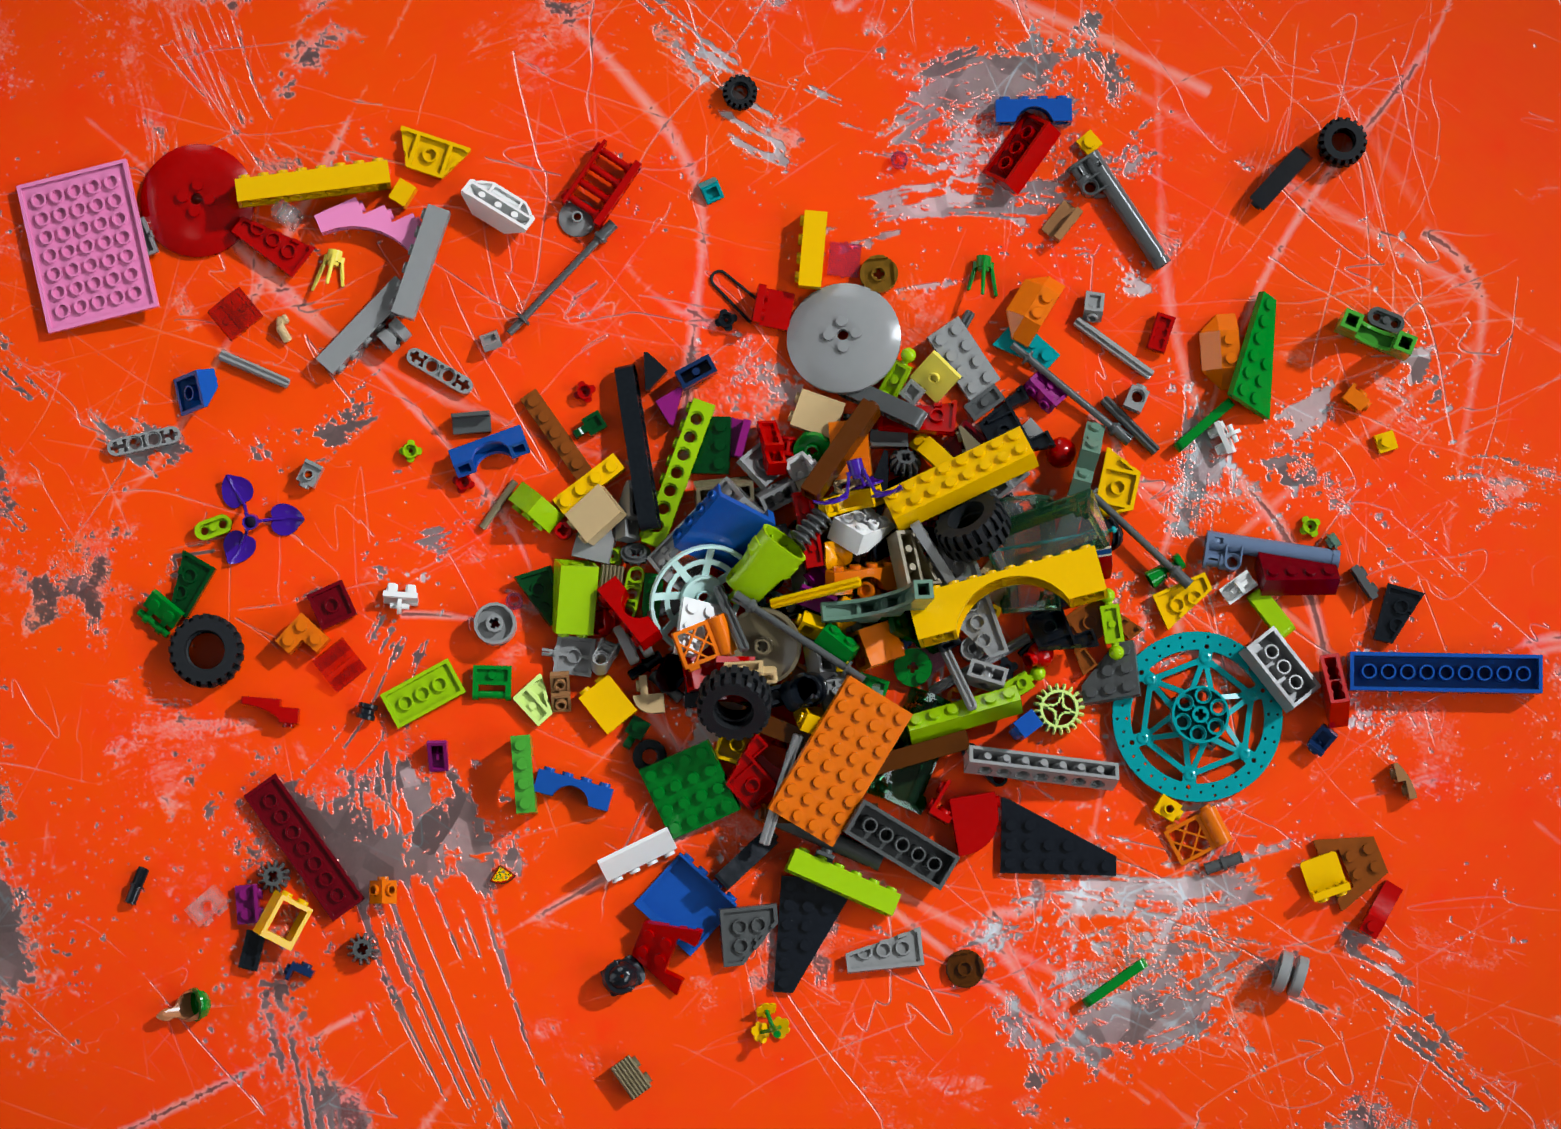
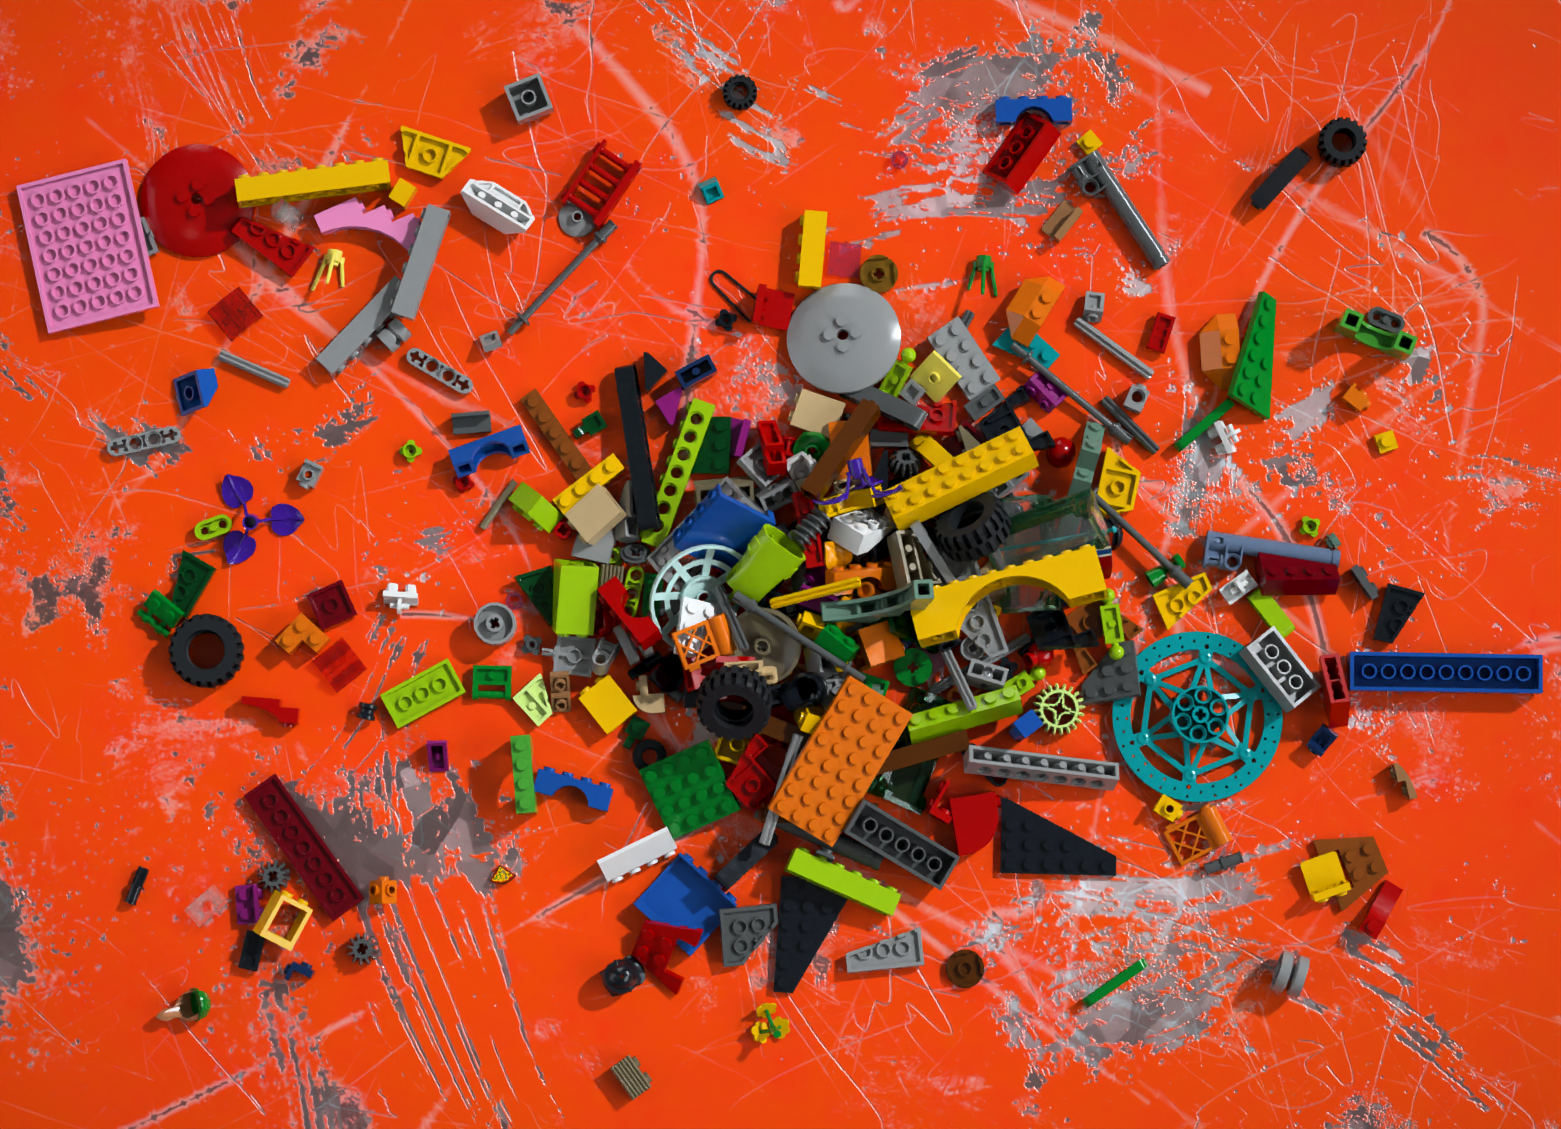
tan arm [276,314,292,343] -> none
none -> light grey brick [504,73,554,126]
none -> dark grey plate [521,635,542,656]

